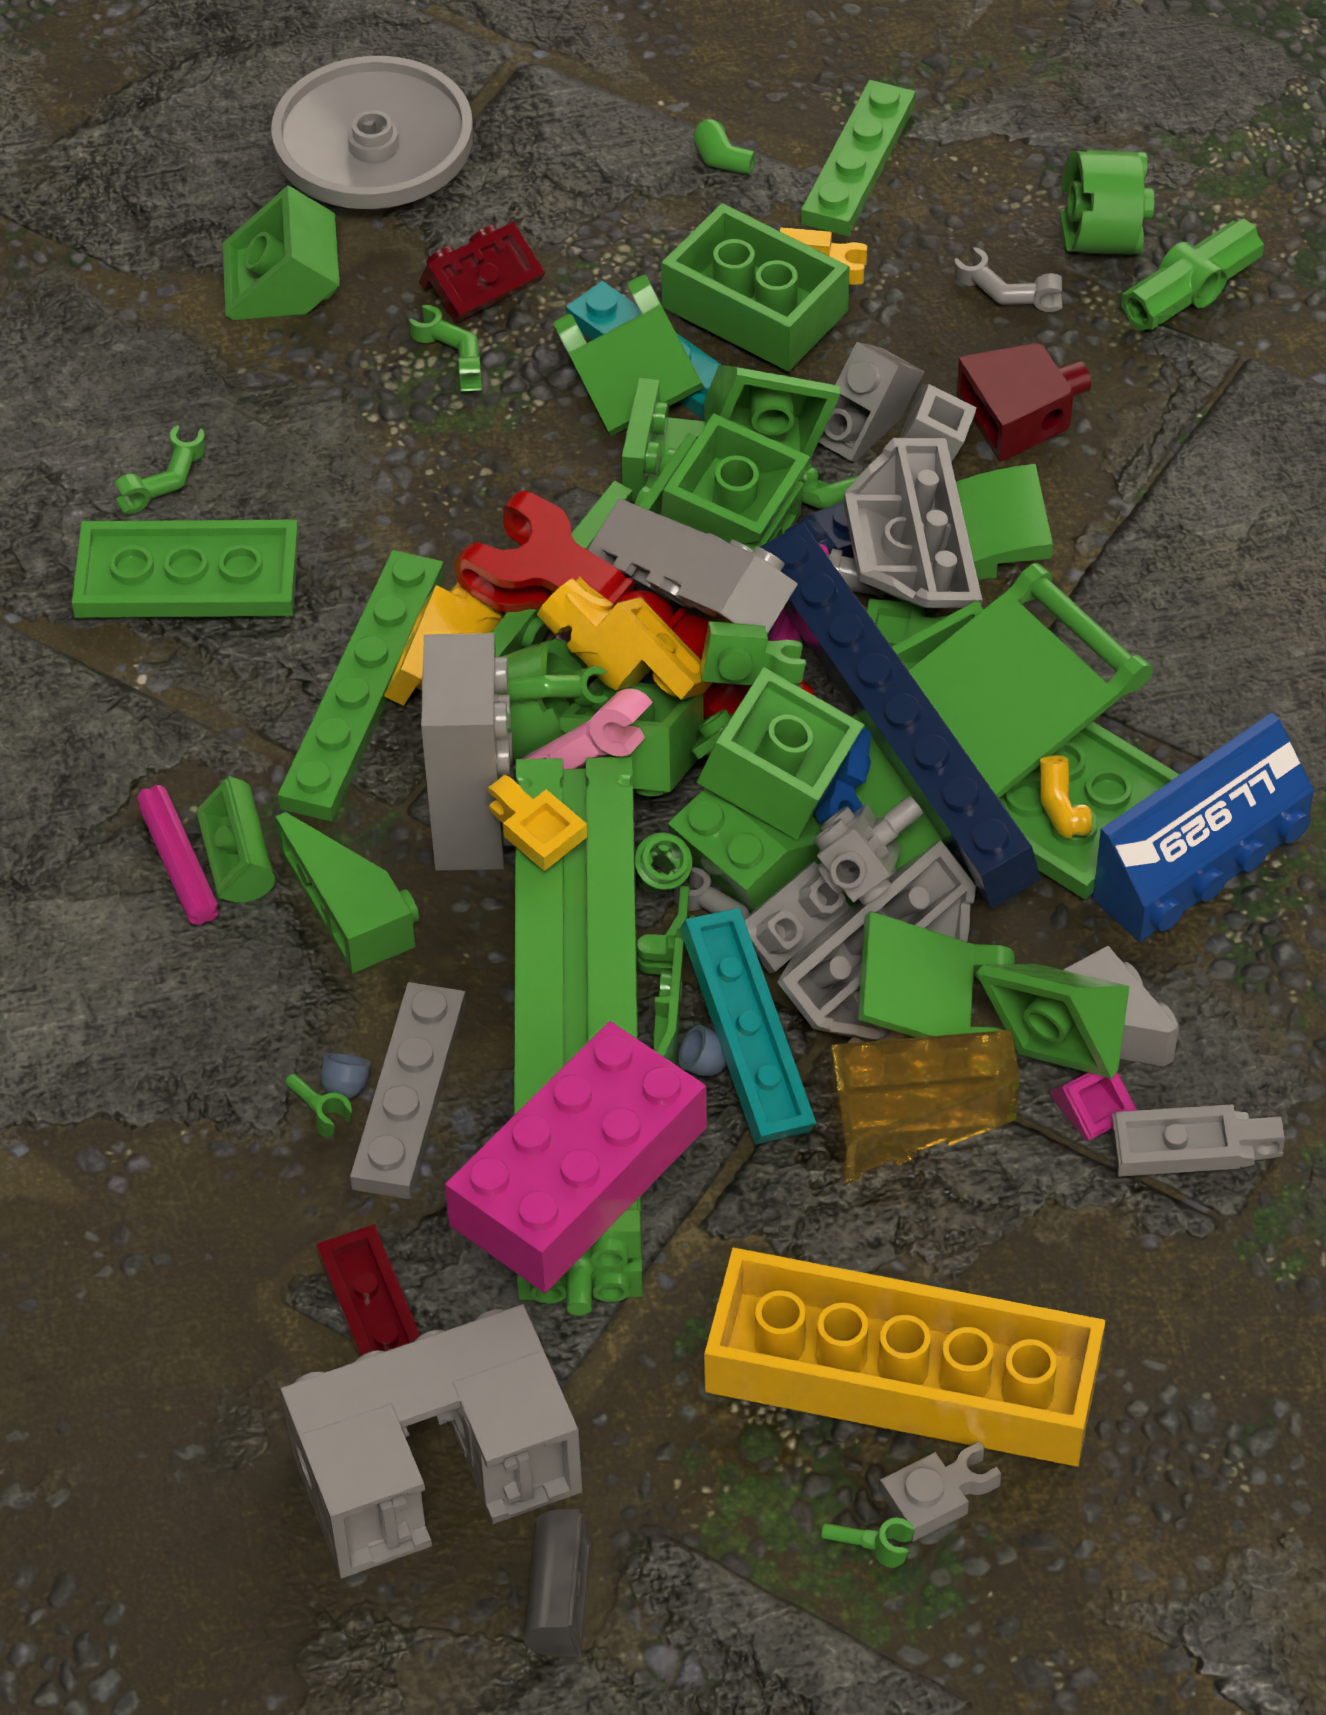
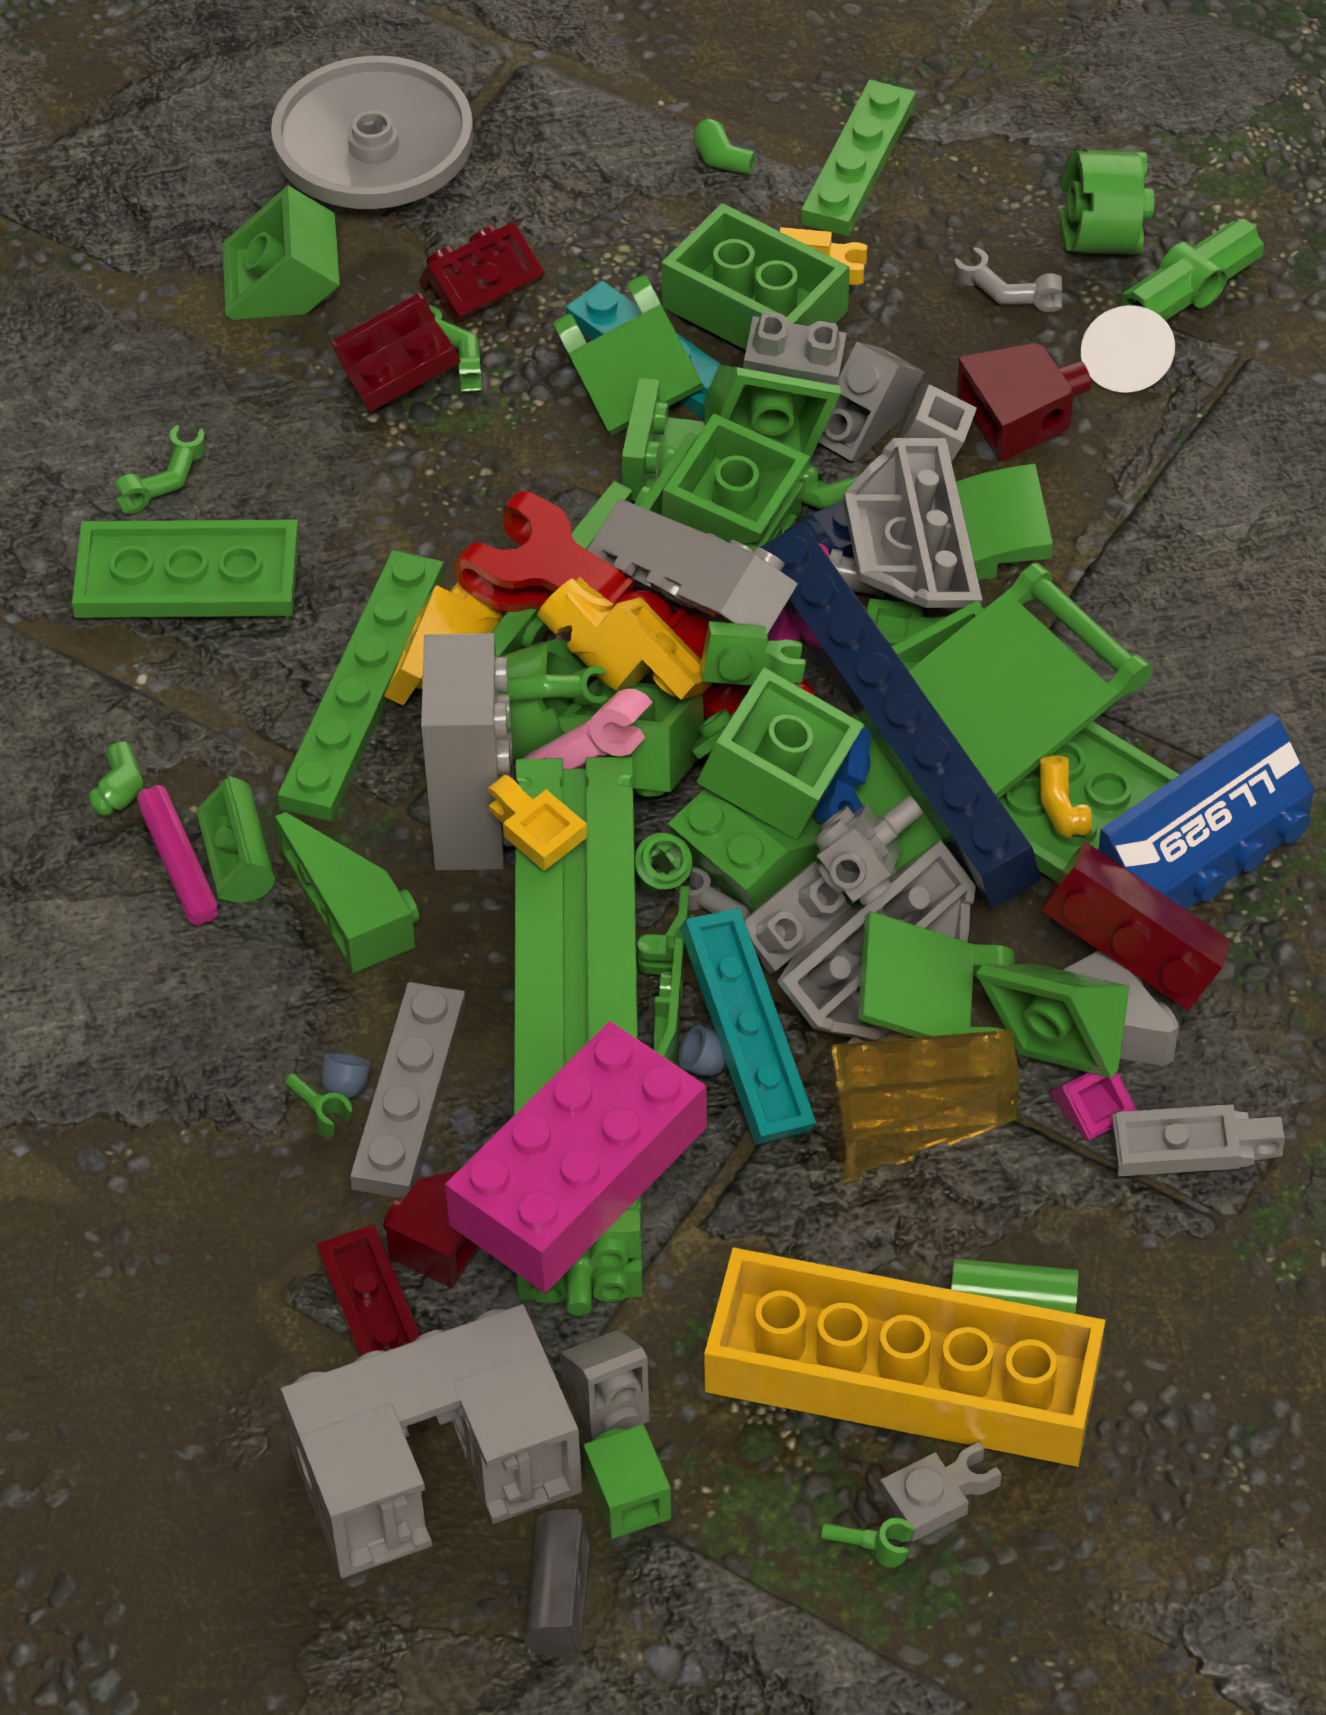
none -> bright green arm [88,742,144,816]
none -> dark red bracket [331,293,461,412]
none -> dark red slope [383,1170,480,1289]
none -> light grey slope [560,1330,650,1442]
none -> bright green brick [583,1424,672,1539]
none -> light grey hips [743,311,847,385]
none -> bright green brick [951,1258,1079,1314]
none -> dark red brick [1041,841,1231,1011]
none -> white sticker [1081,306,1175,393]

